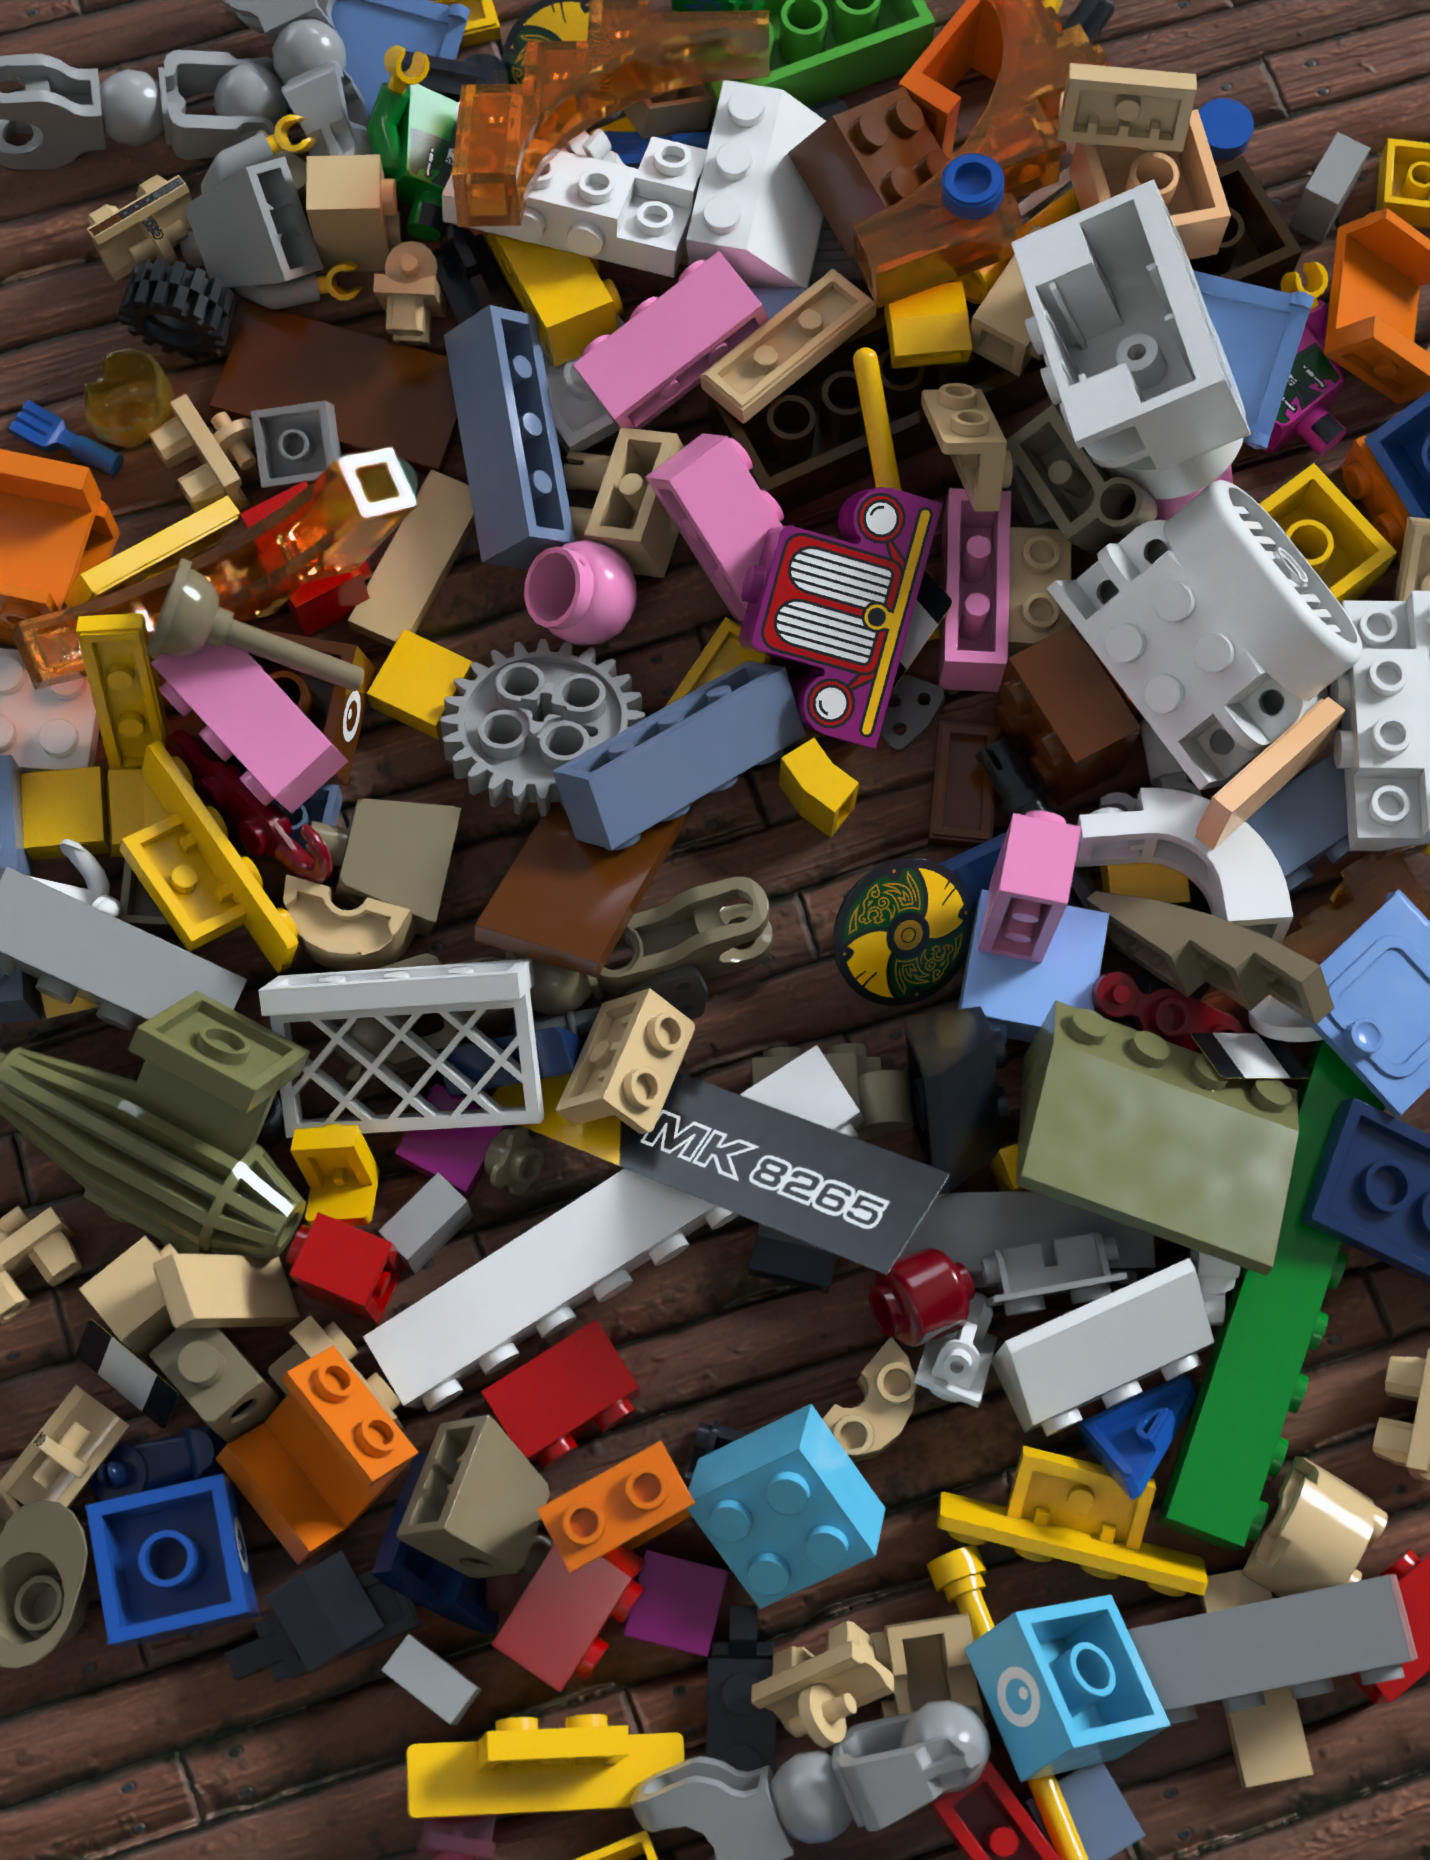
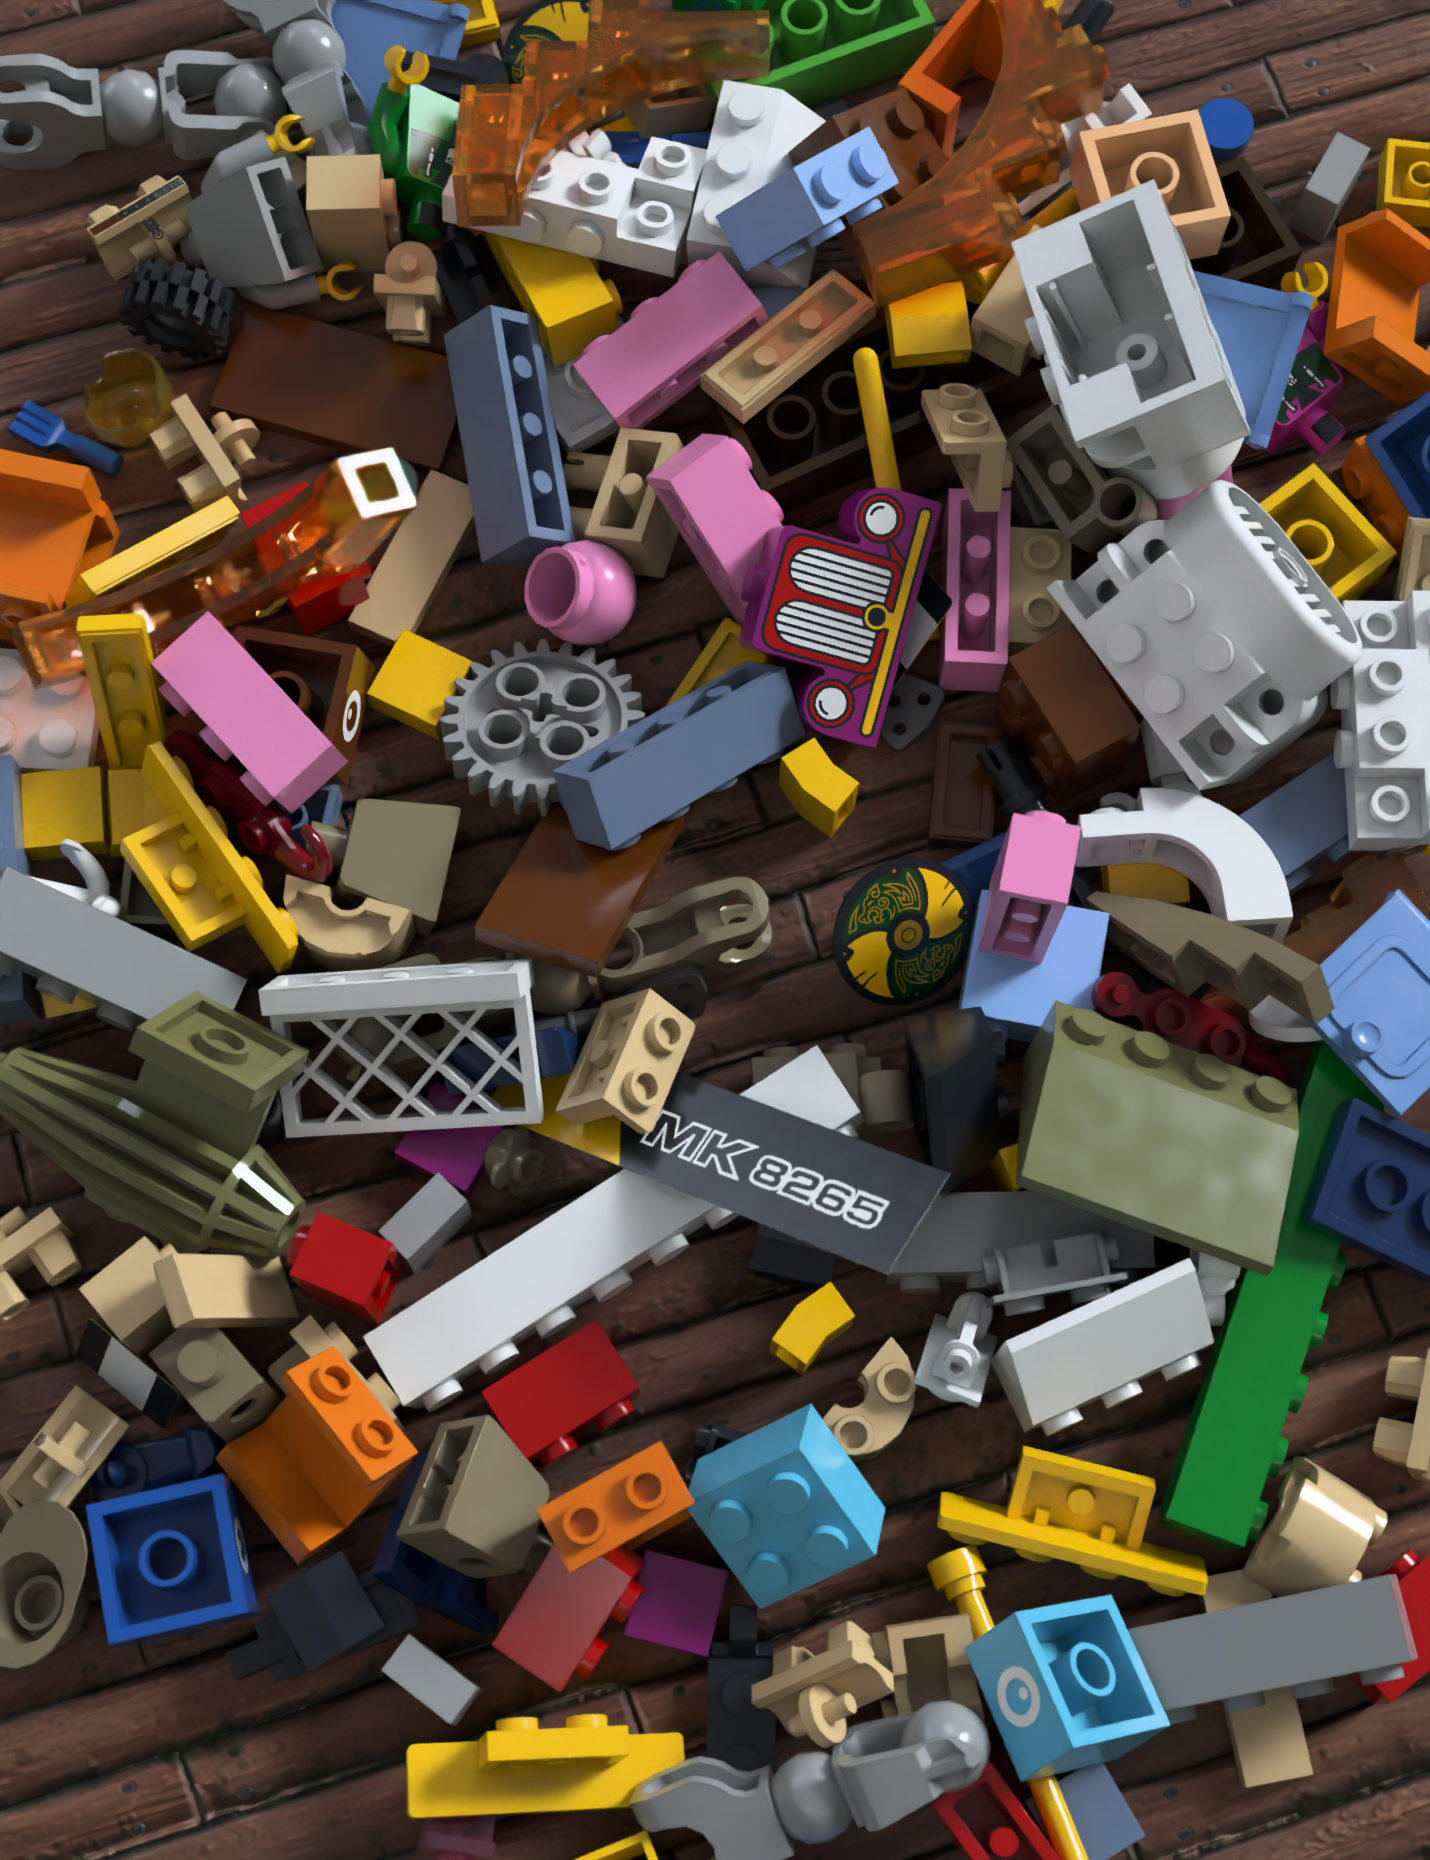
dark tan piece [146,558,365,691] -> none
light grey piece [251,401,344,491] -> none
yellow bracket [290,1124,380,1227] -> none
dark red head [869,1248,975,1347] -> none
blue tile [941,153,1004,220] -> none
tan bracket [1058,63,1197,152] -> none
blue tile [1077,1374,1197,1500] -> none
sticker [1191,1033,1311,1079] -> none
light nougat tile [1195,697,1345,851] -> none
none -> light blue brick [715,127,899,272]
none -> yellow piece [769,1281,855,1376]

